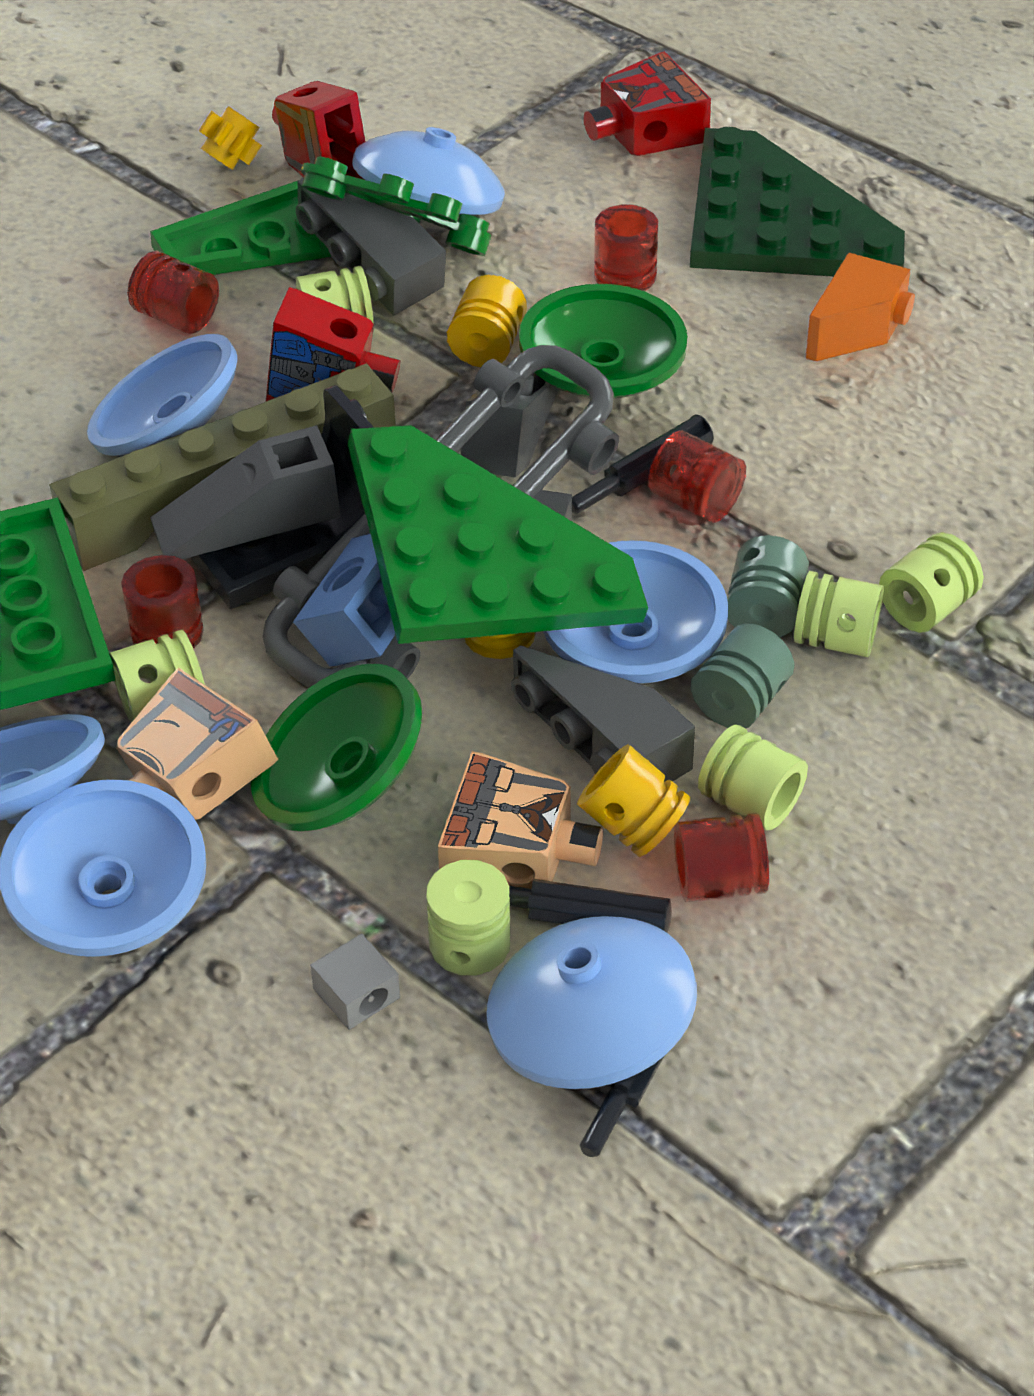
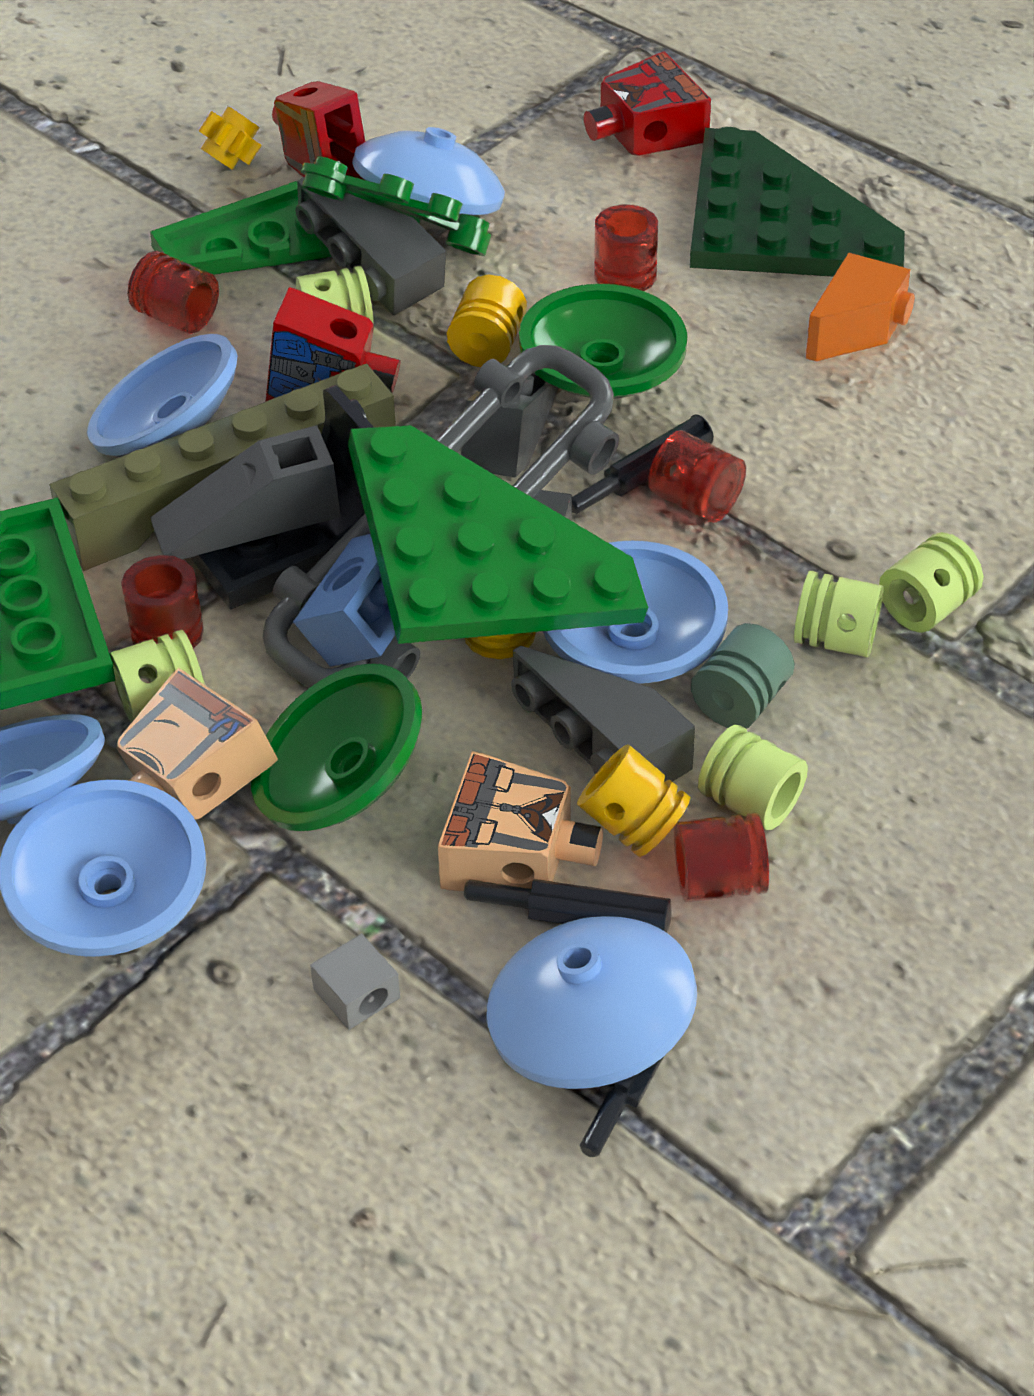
yellowish green piece [426,860,511,976] -> none
sand green piece [727,535,809,638] -> none

